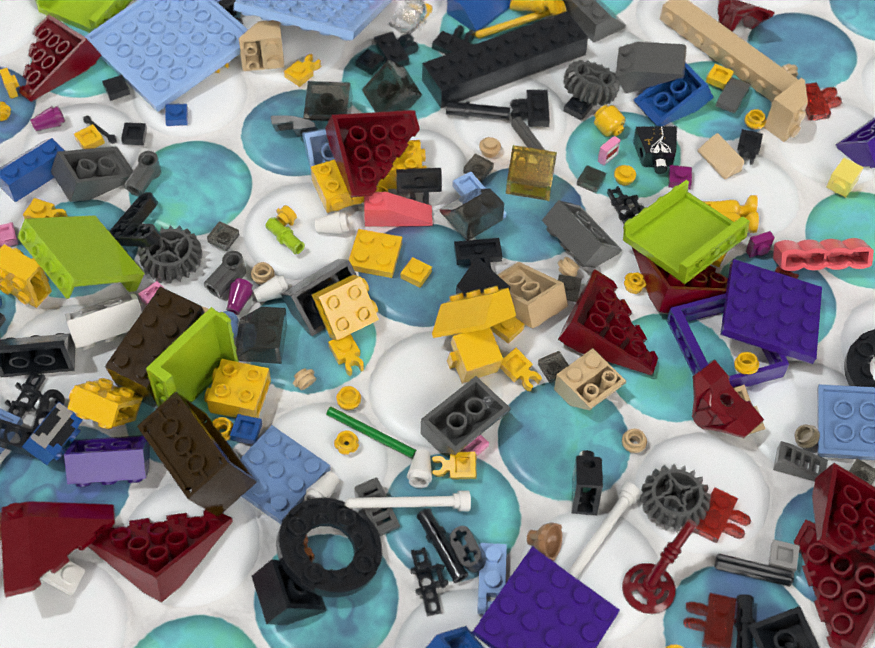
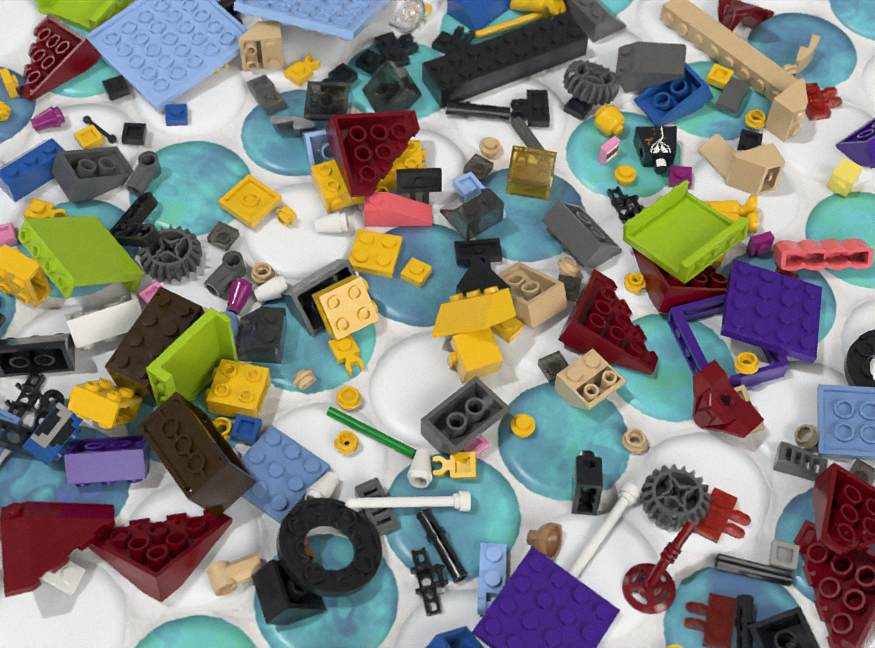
lime pin [265,217,305,254] -> none
black beam [450,526,486,572] -> none
yellow plate [500,348,542,392] -> none
clear smoke plate [577,165,607,193] -> none
none -> tan piece [206,552,262,596]
none -> yellow plate [218,174,282,229]
none -> dark grey slope [246,74,286,115]
none -> black plate [320,63,358,96]
none -> yellow plate [510,414,535,438]
none -> tan slope [725,143,786,196]
none -> tan slope [794,34,821,73]

